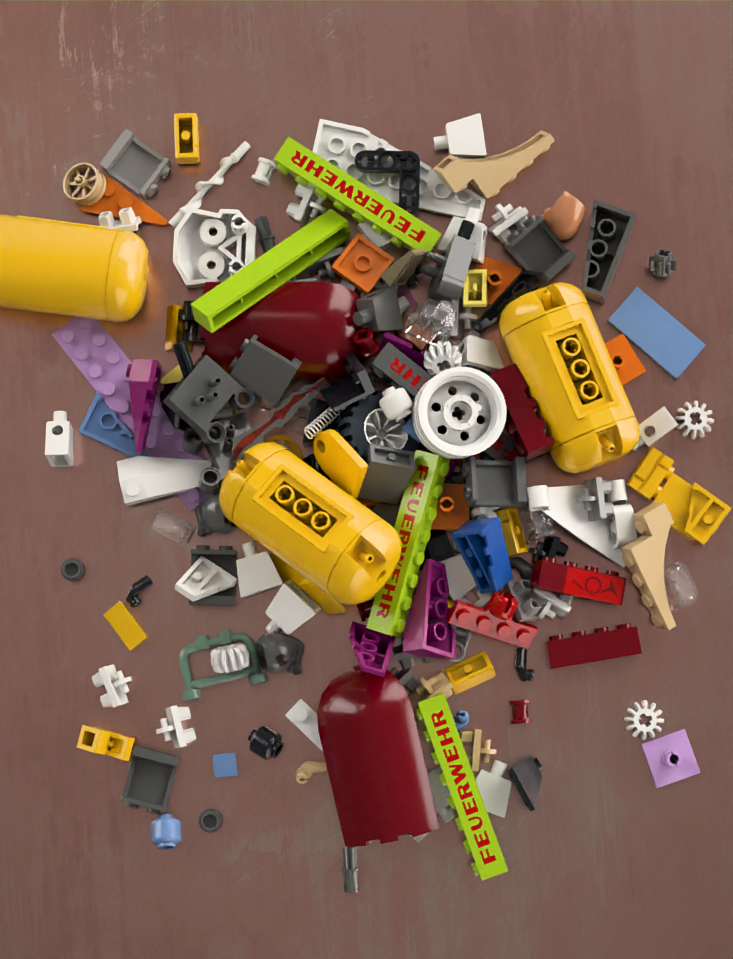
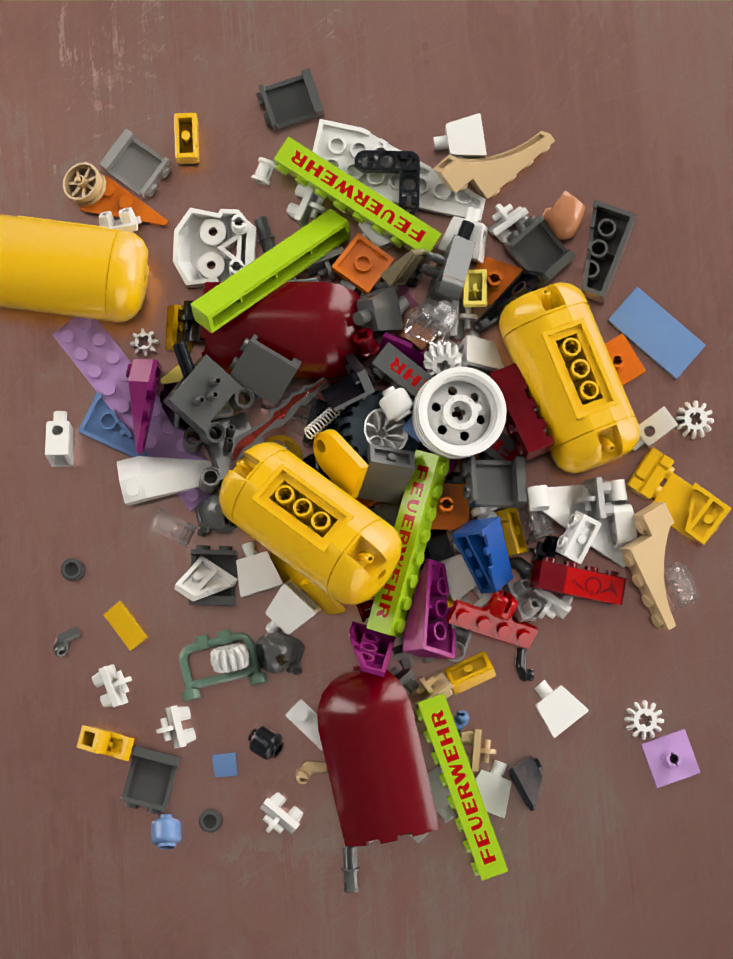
black arm [125,575,153,608] -> none
white piece [168,141,251,228] -> none
dark red bush [509,700,531,724] -> none
dark red brick [545,623,642,669] -> none
dark grey gear [649,249,677,277] -> none
none -> dark grey arm [53,626,81,657]
none -> white gear [130,328,159,358]
none -> dark grey panel [256,68,324,132]
none -> white hips [260,792,303,834]
none -> white torso [534,680,589,738]
none -> white bracket [555,510,602,564]

